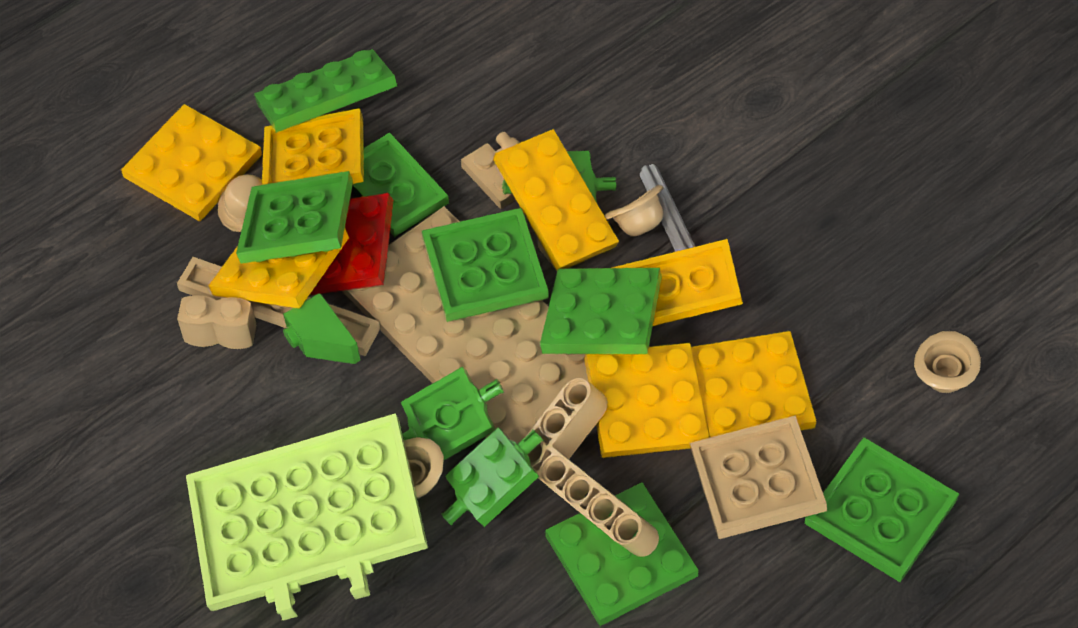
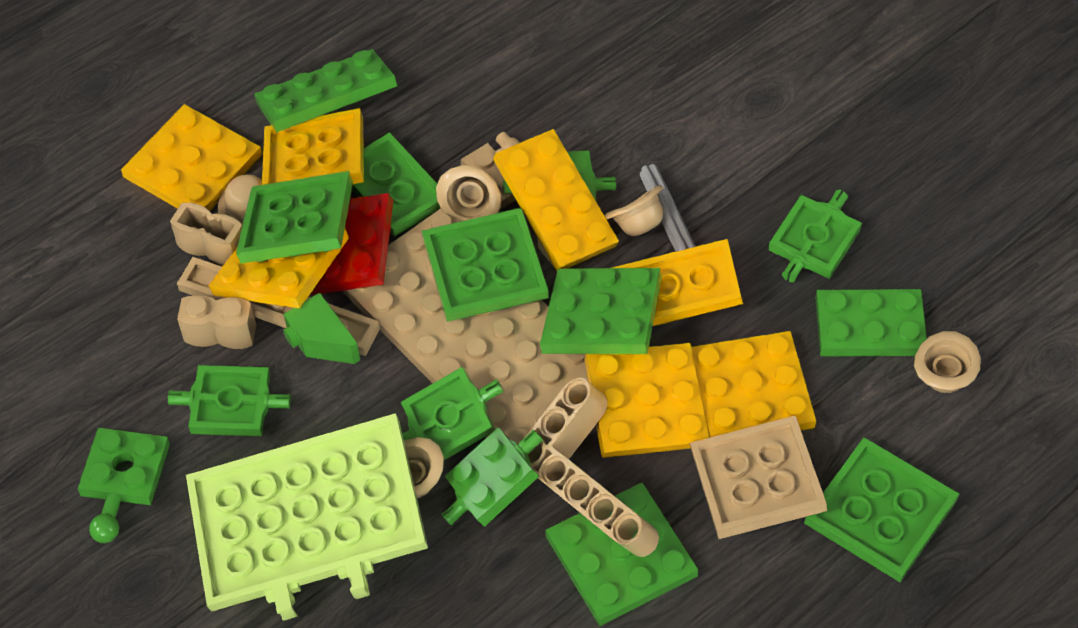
none -> bright green plate [78,428,170,543]
none -> bright green plate [168,365,291,436]
none -> tan brick [170,203,242,266]
none -> tan hat [436,165,501,222]
none -> bright green plate [769,190,862,282]
none -> bright green plate [815,289,927,356]

